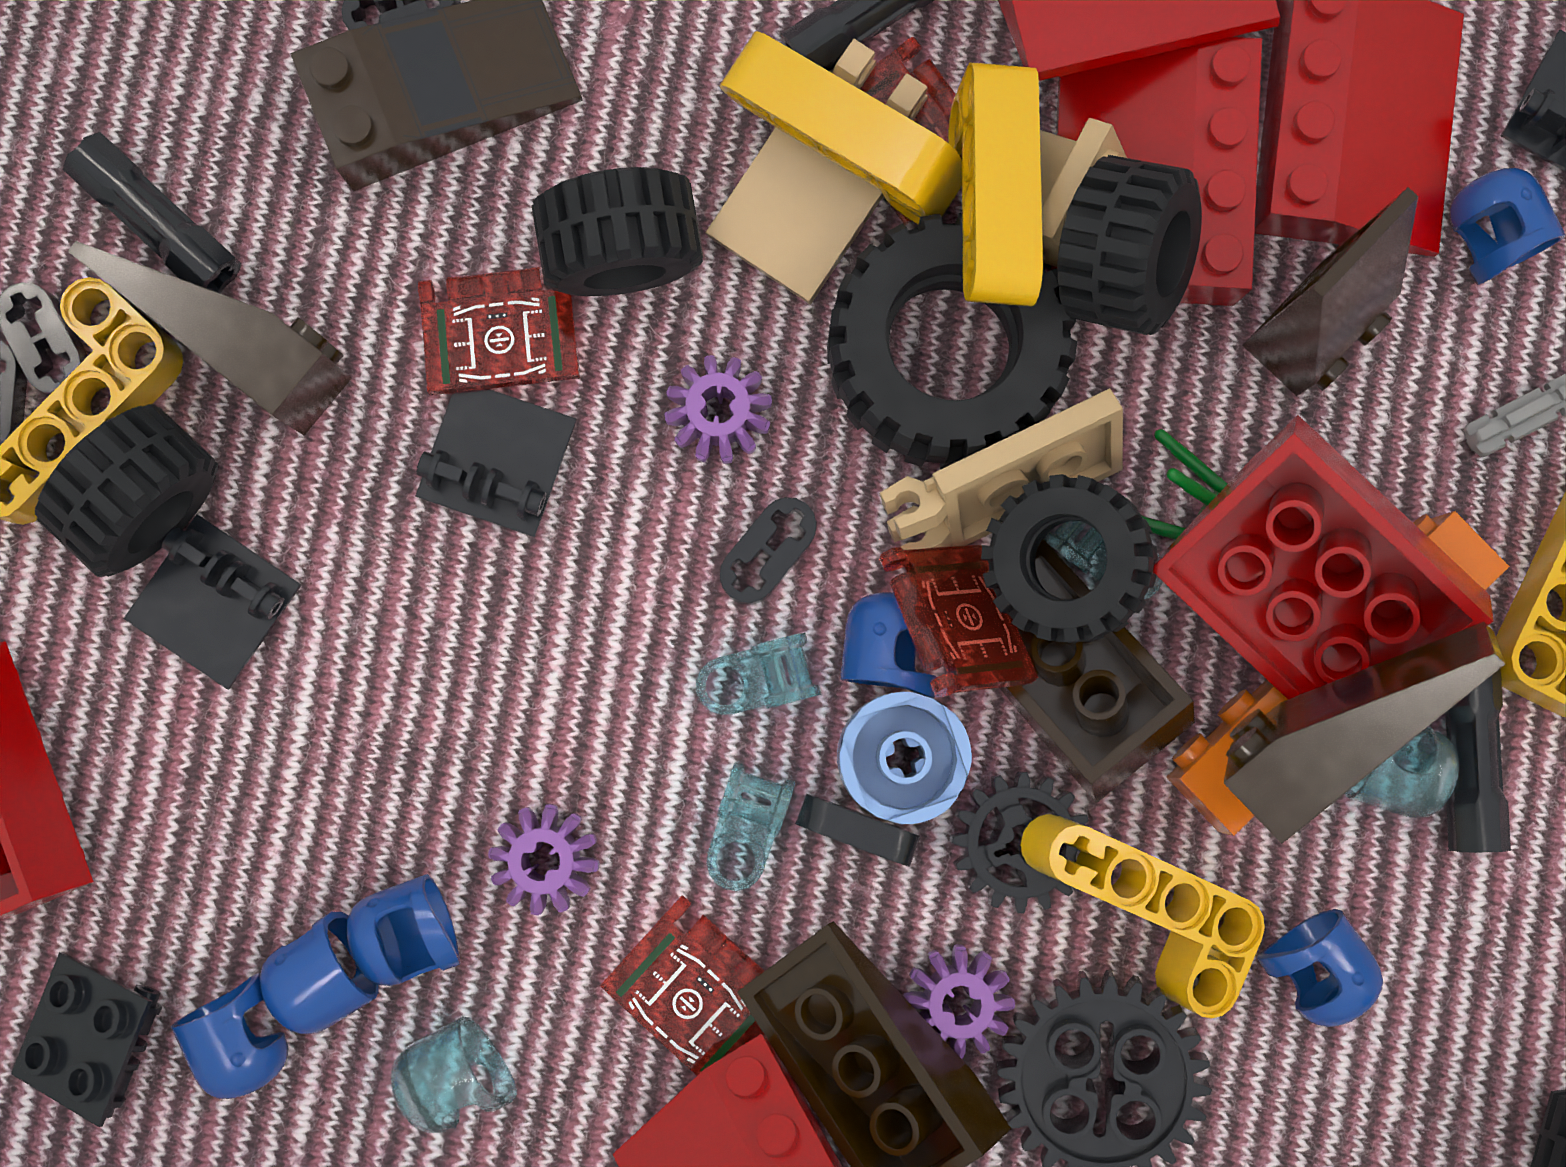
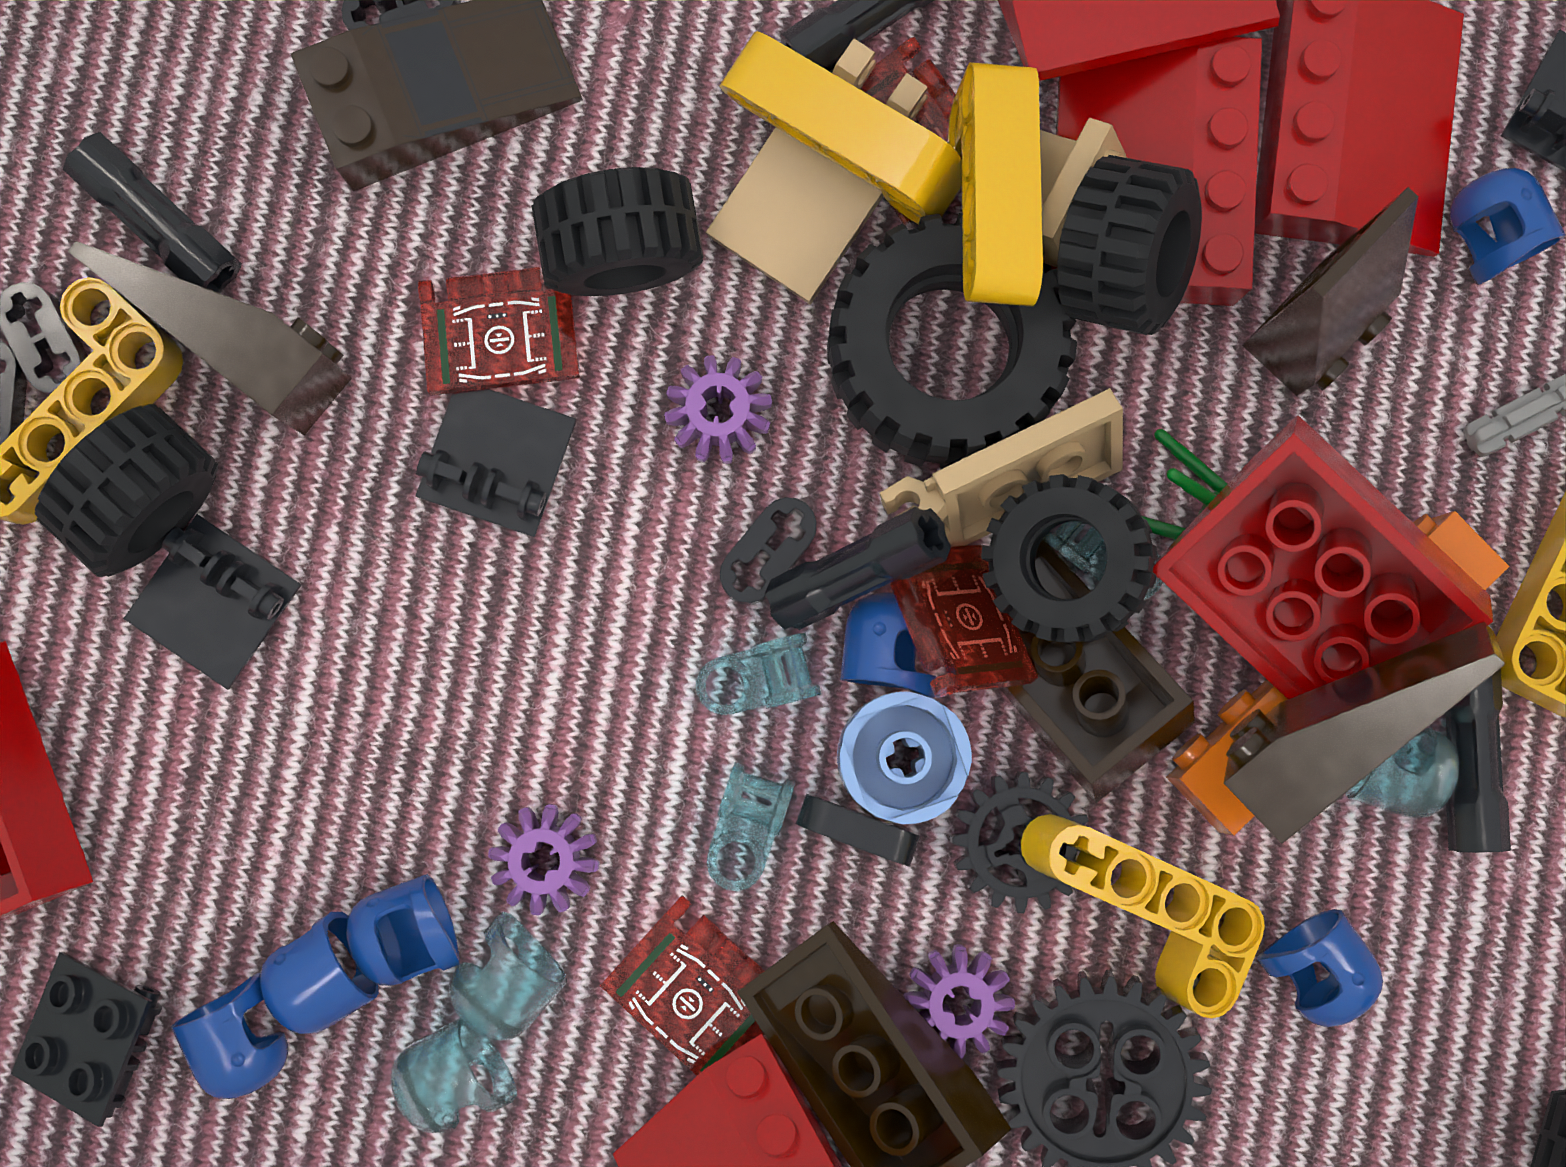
none -> clear light blue helmet [449,912,567,1041]
none -> black axle [764,507,951,630]

